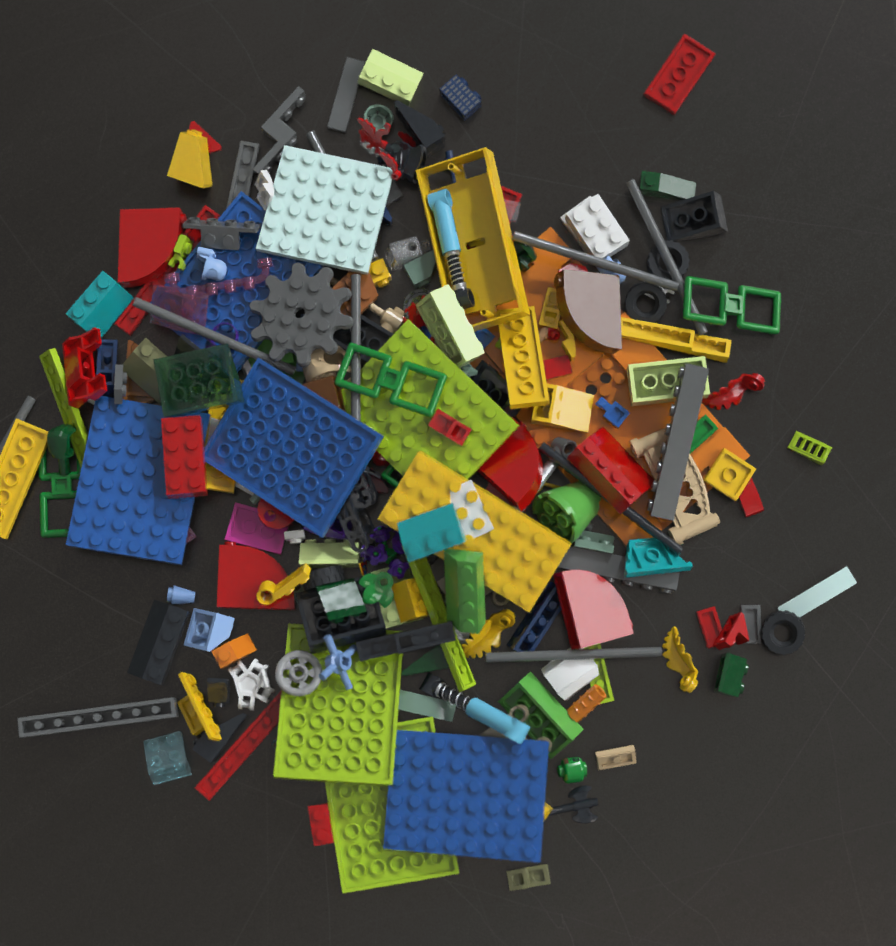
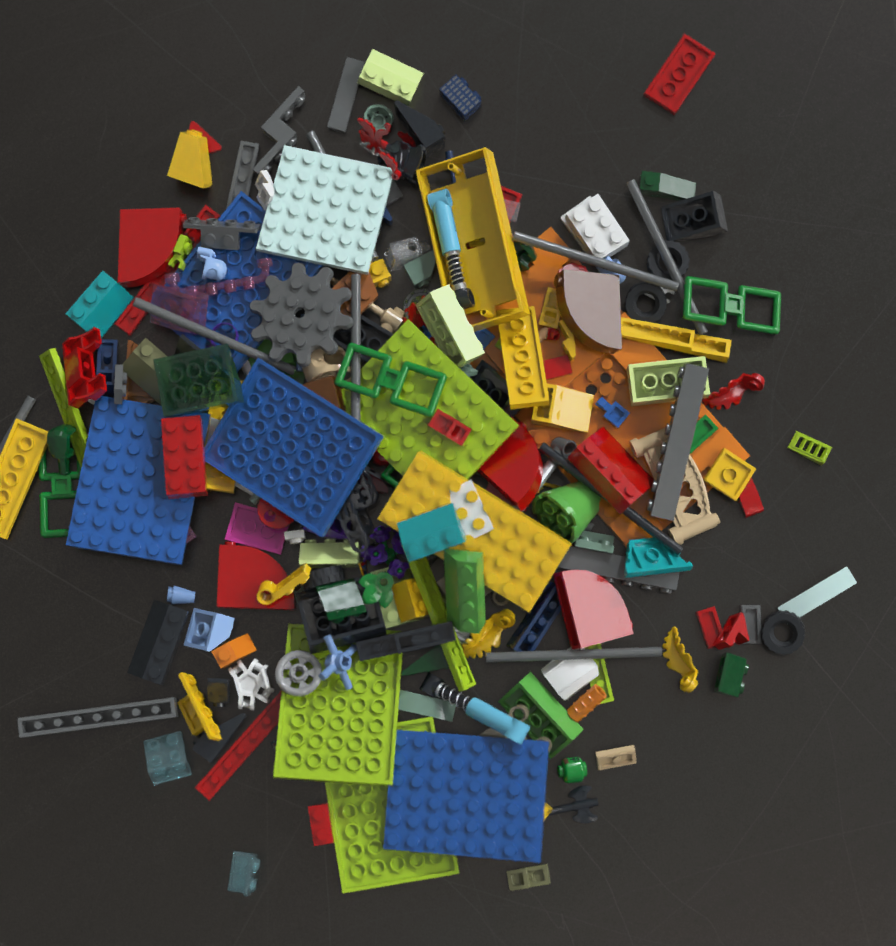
none -> clear light blue bracket [227,851,260,896]

